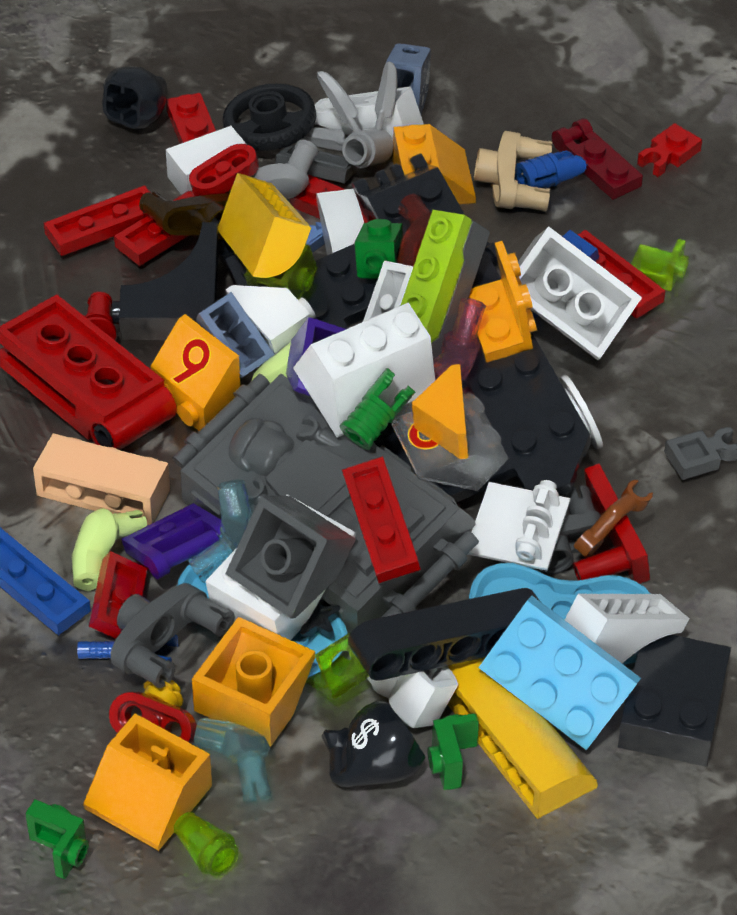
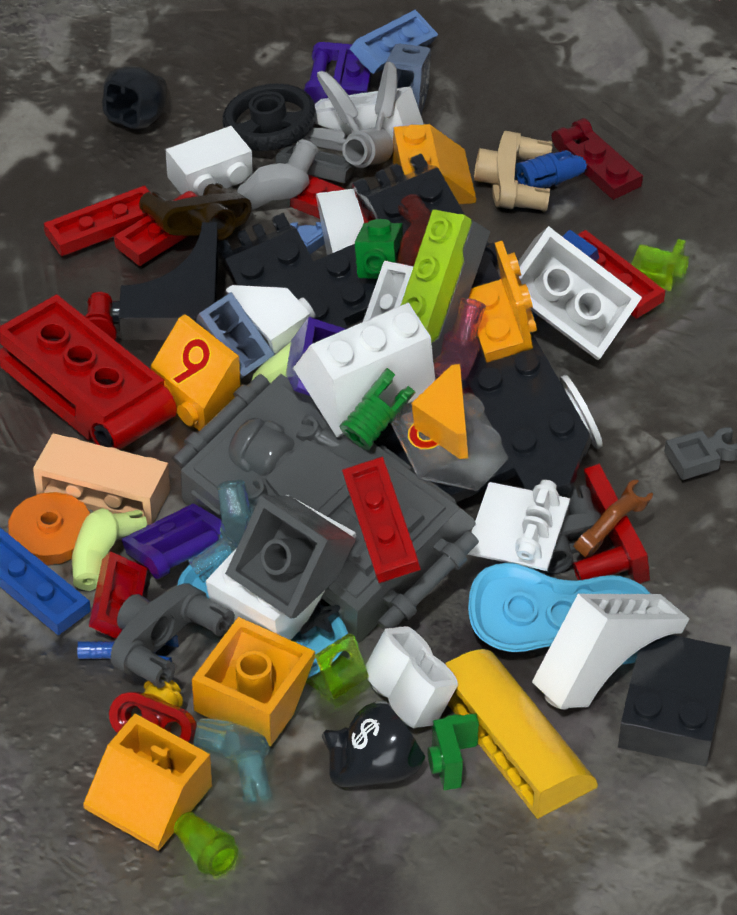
green bracket [25,799,89,879] -> none
red plate [166,93,216,144] -> none
red plate [189,144,259,196] -> none
yellow brick [218,173,312,278] -> none
clear neon green bracket [244,244,317,300] -> none
black beam [348,588,542,681] -> none
medium azure plate [478,596,641,750] -> none
red plate [637,123,702,177] -> none
none -> orange plate [8,492,90,565]
none -> dark purple plate [304,42,372,103]
none -> medium blue plate [350,10,439,74]

